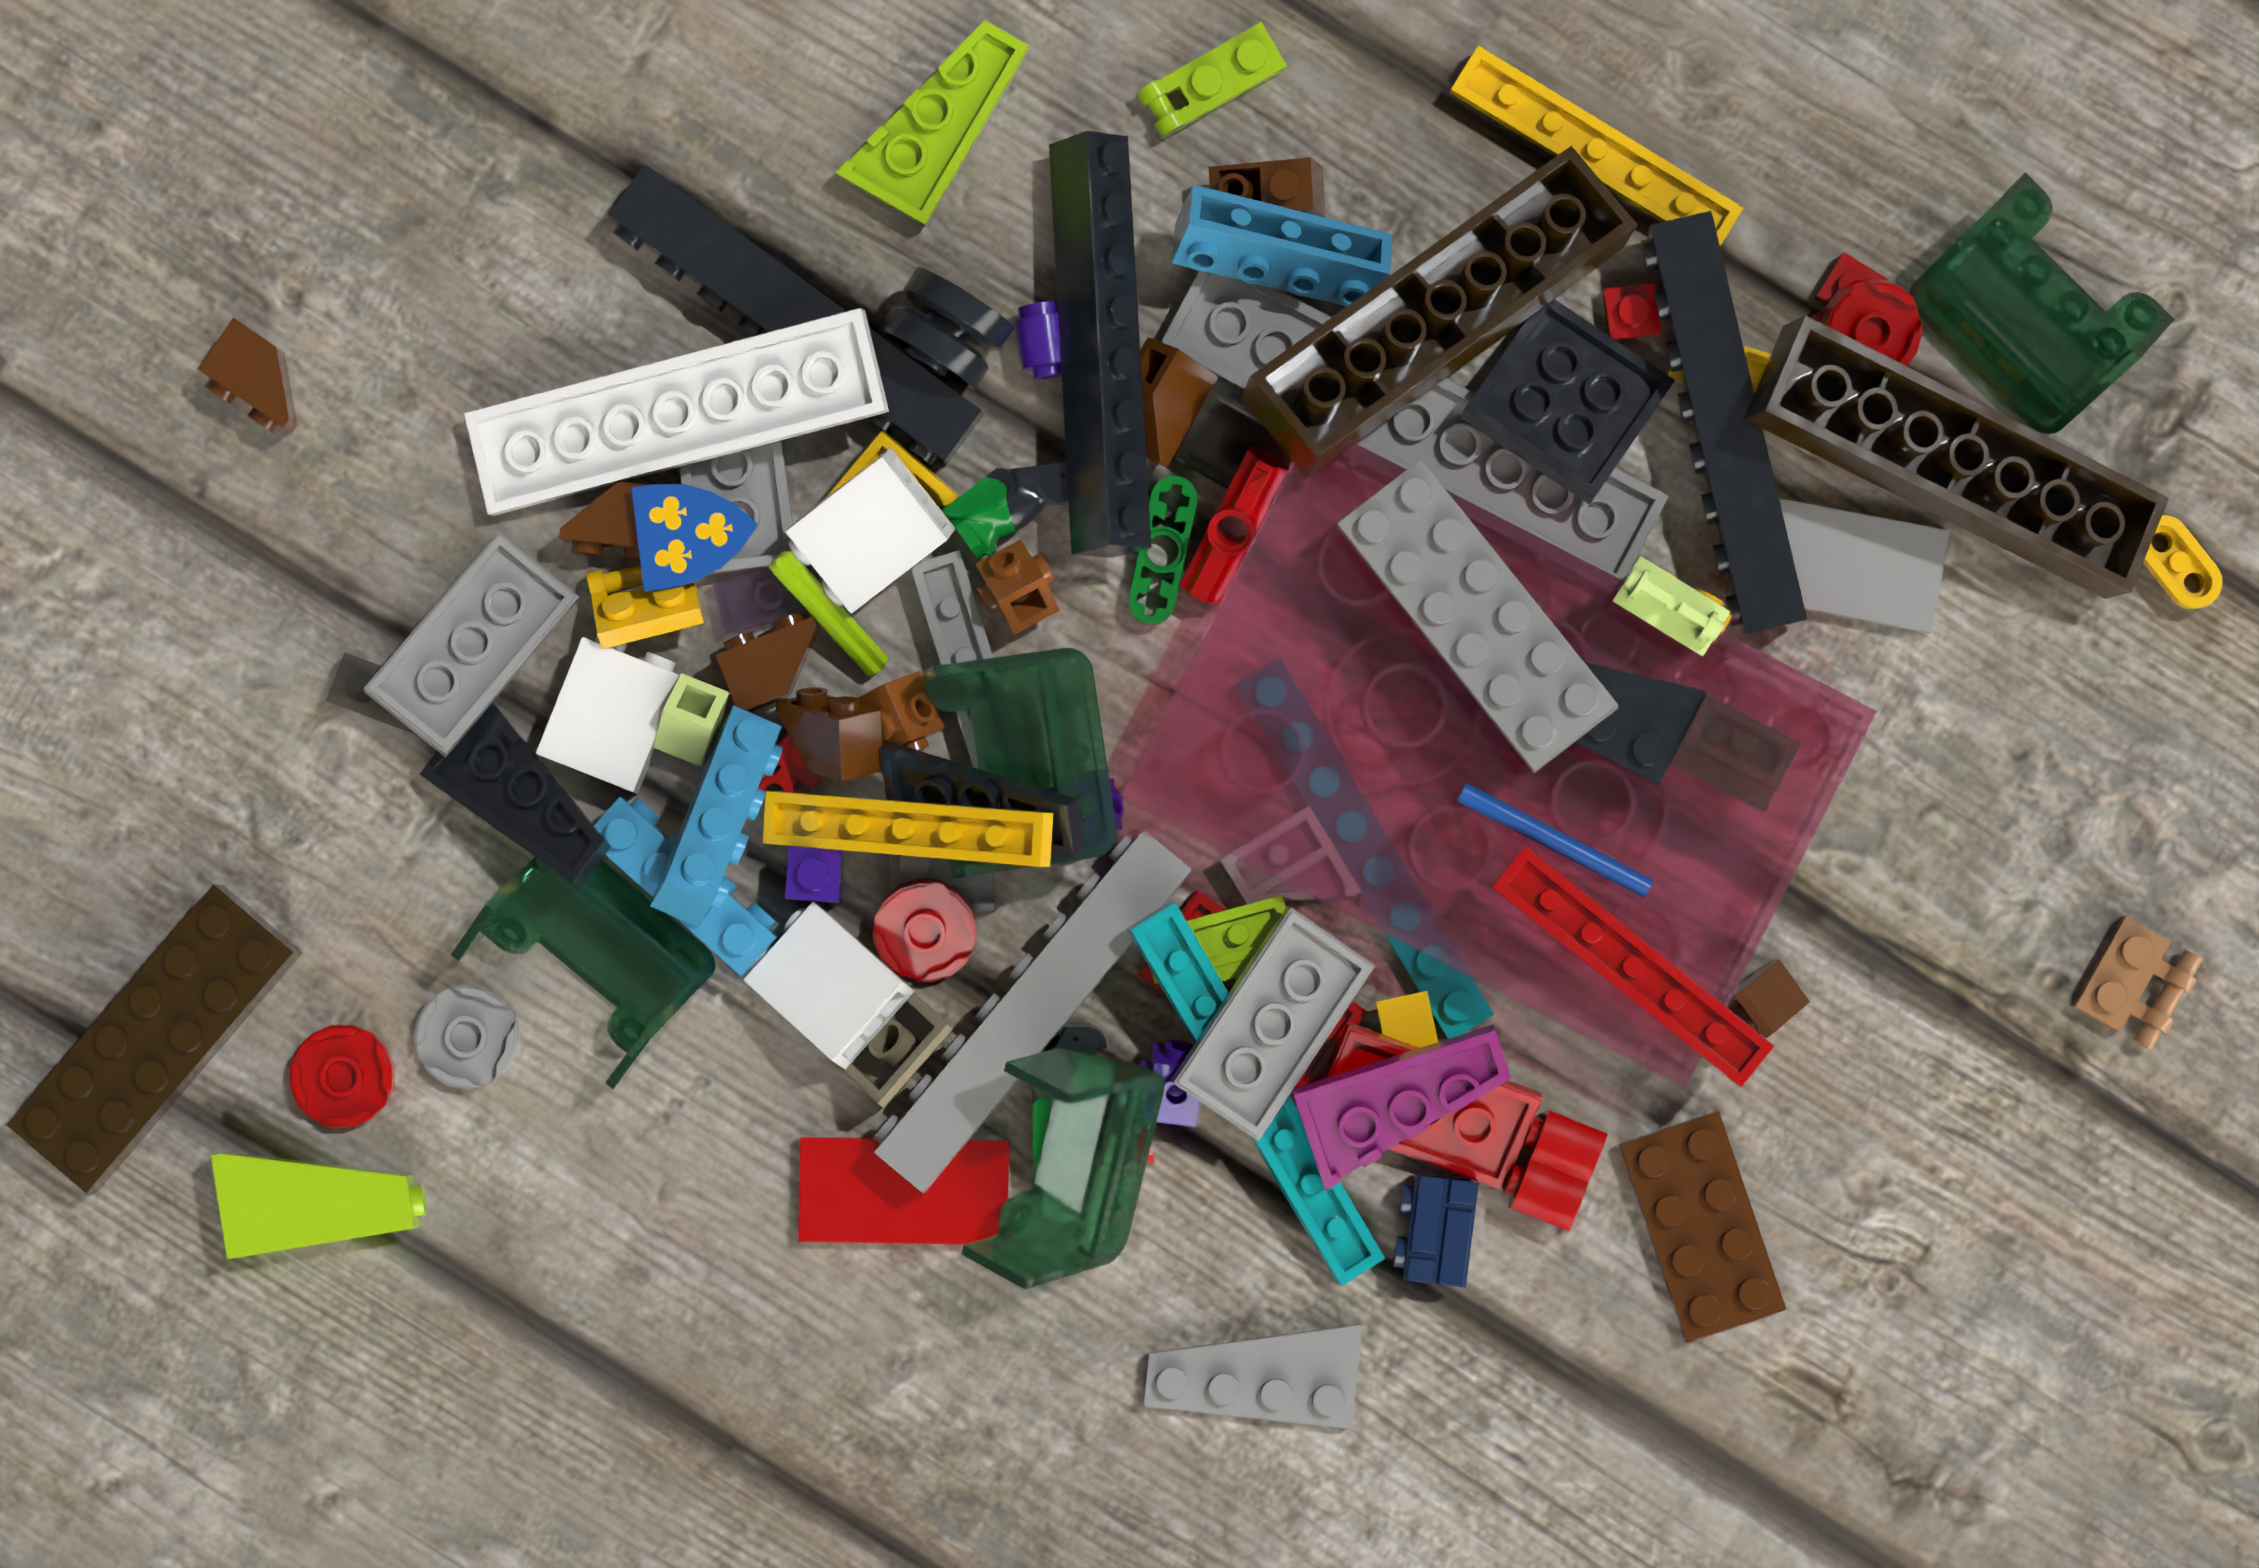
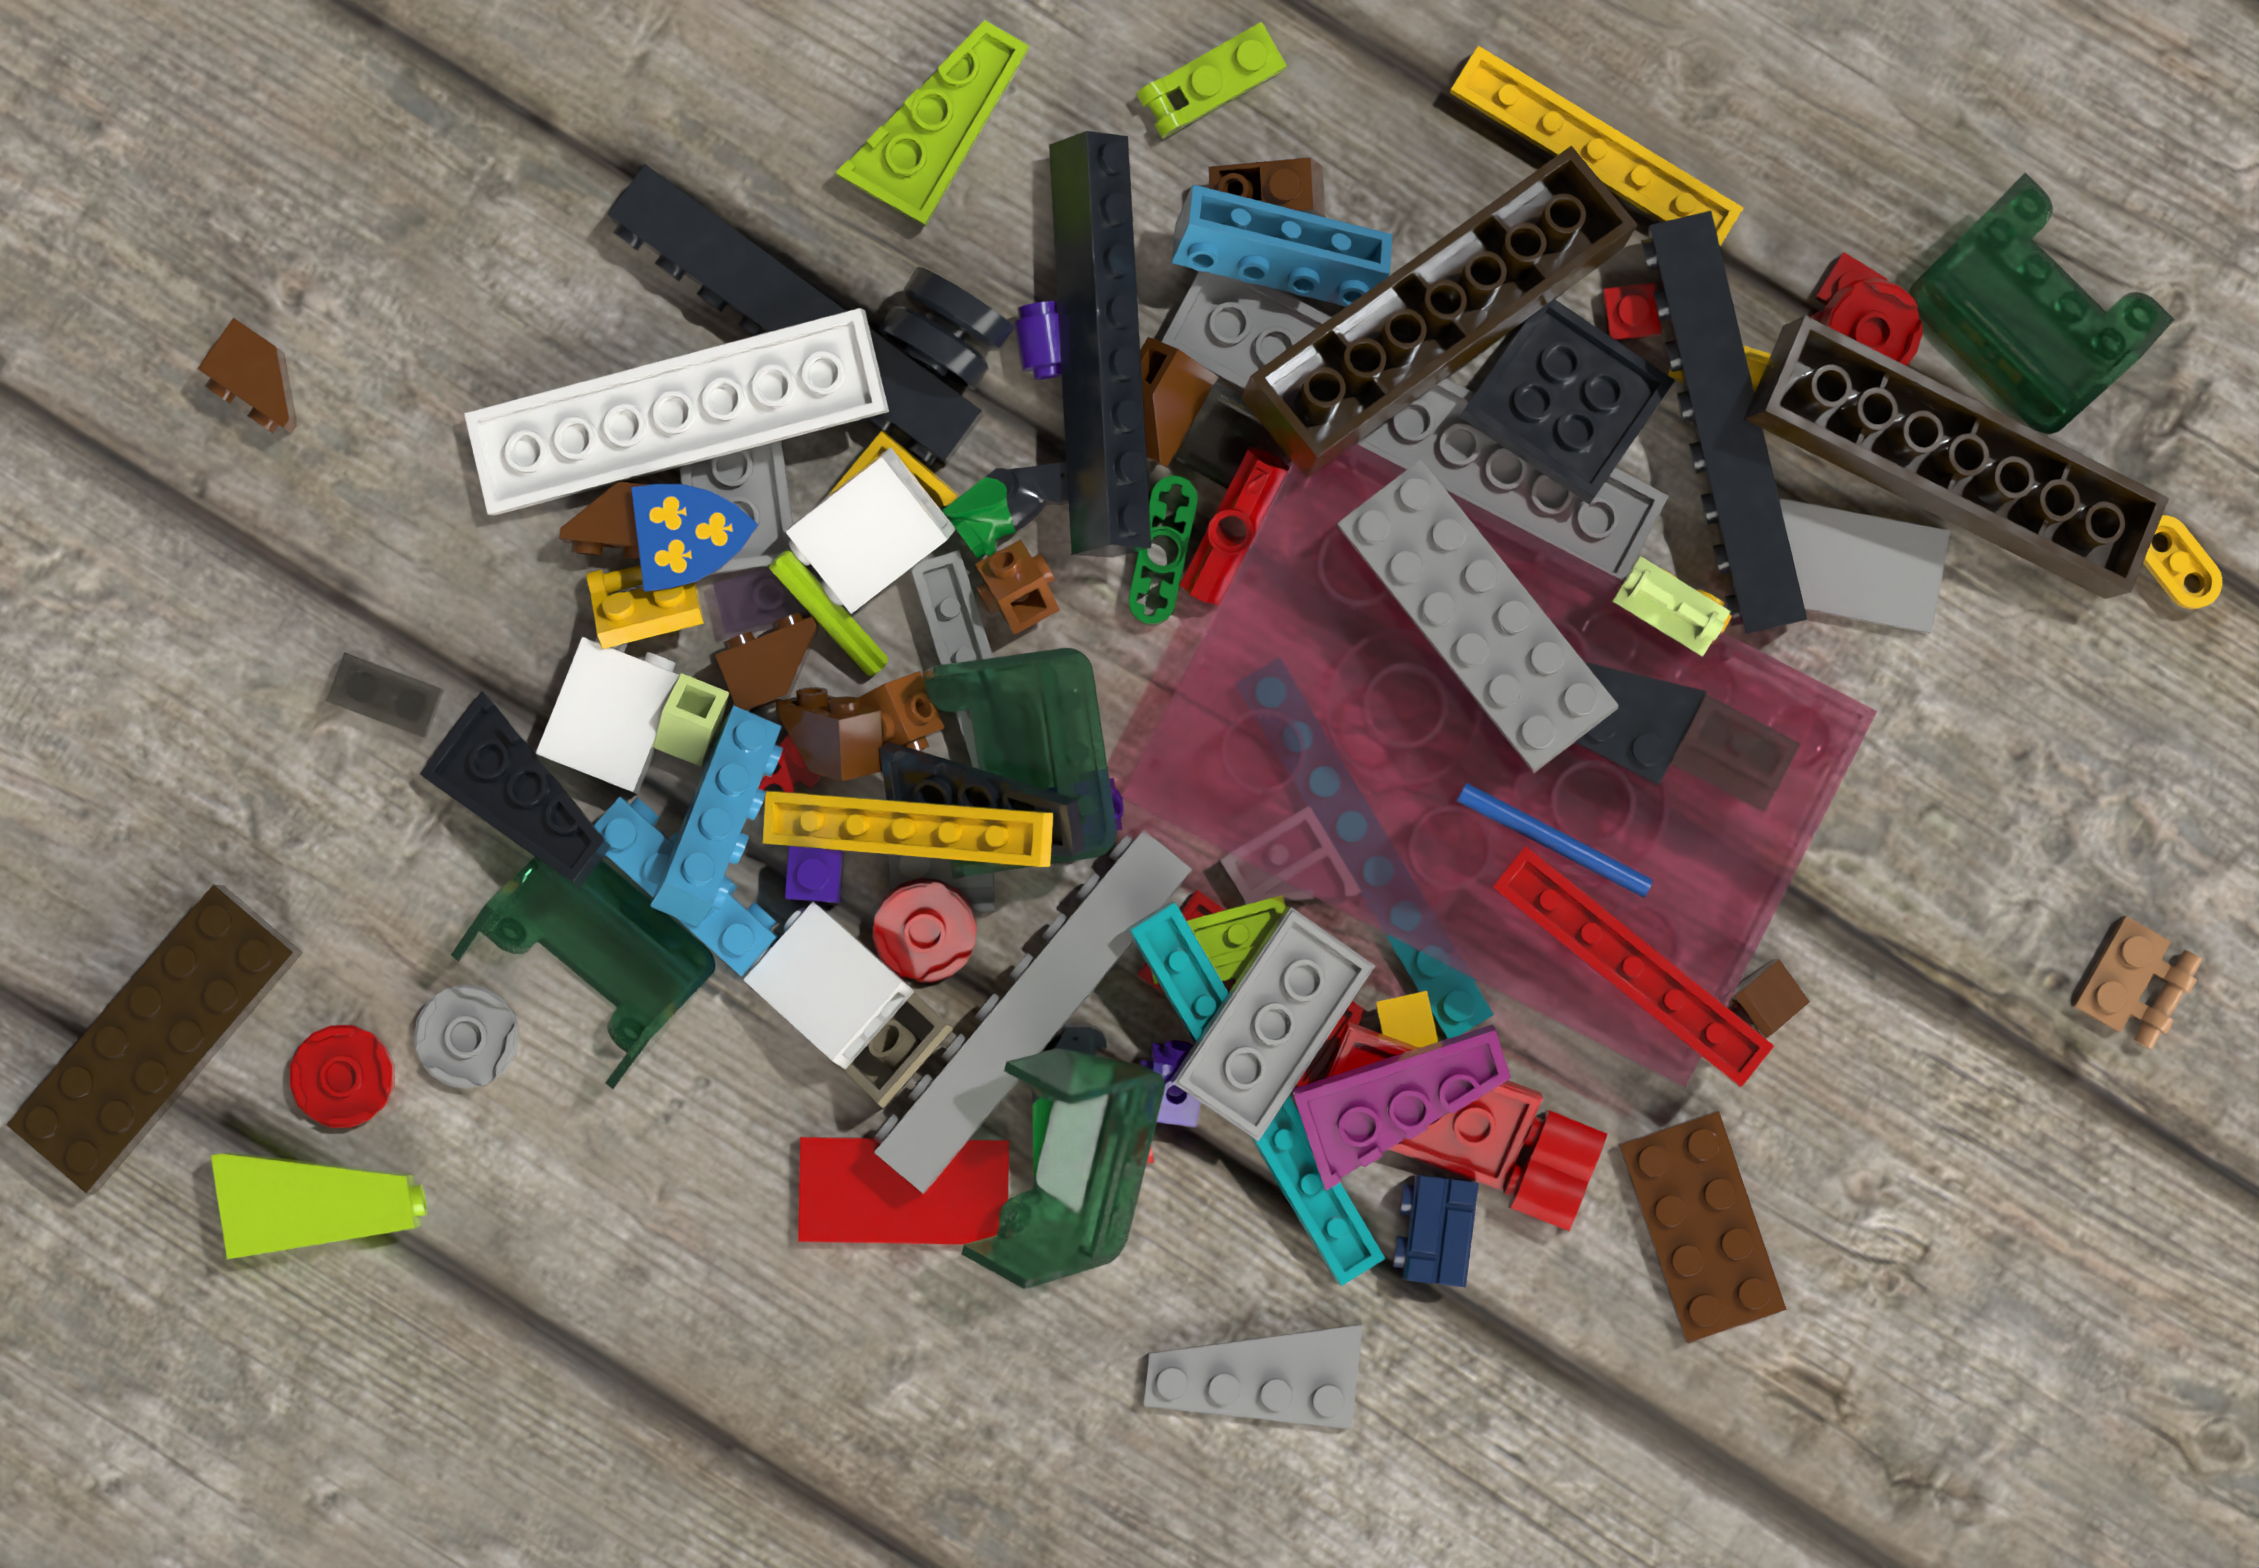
light grey tile [364,532,579,757] -> none

